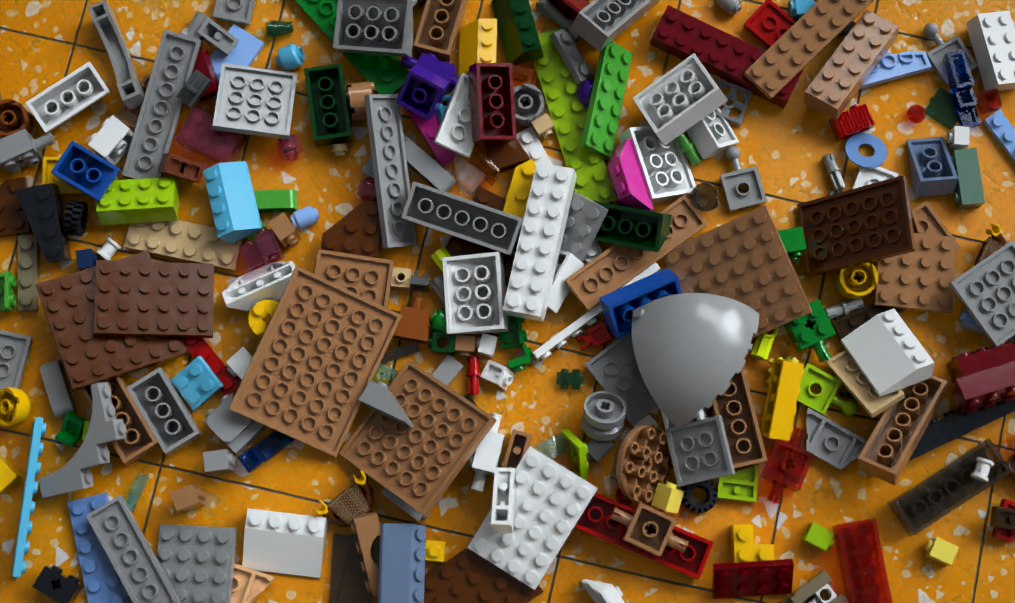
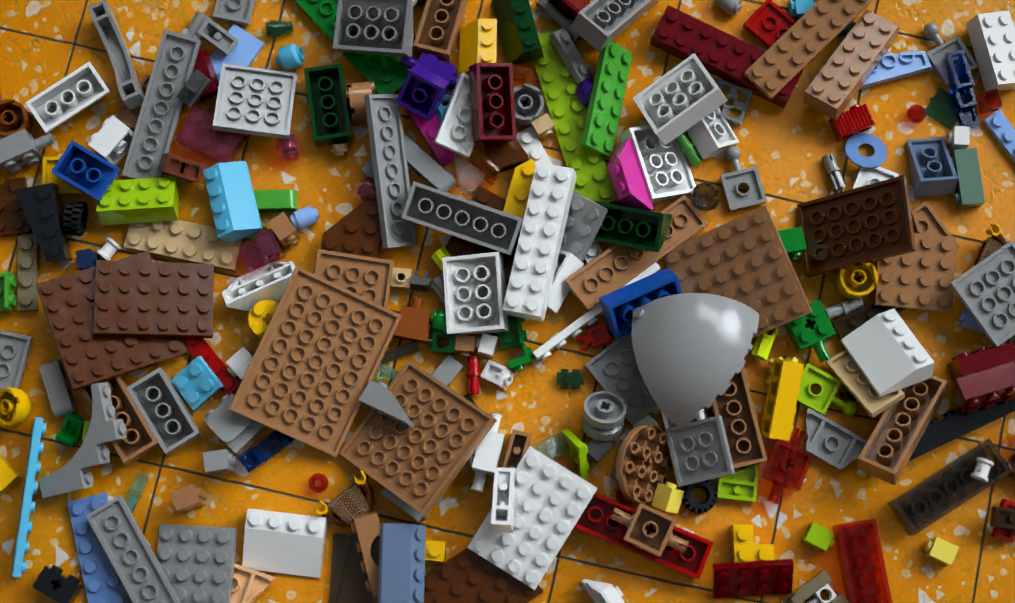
none -> clear red plate [309,473,328,493]

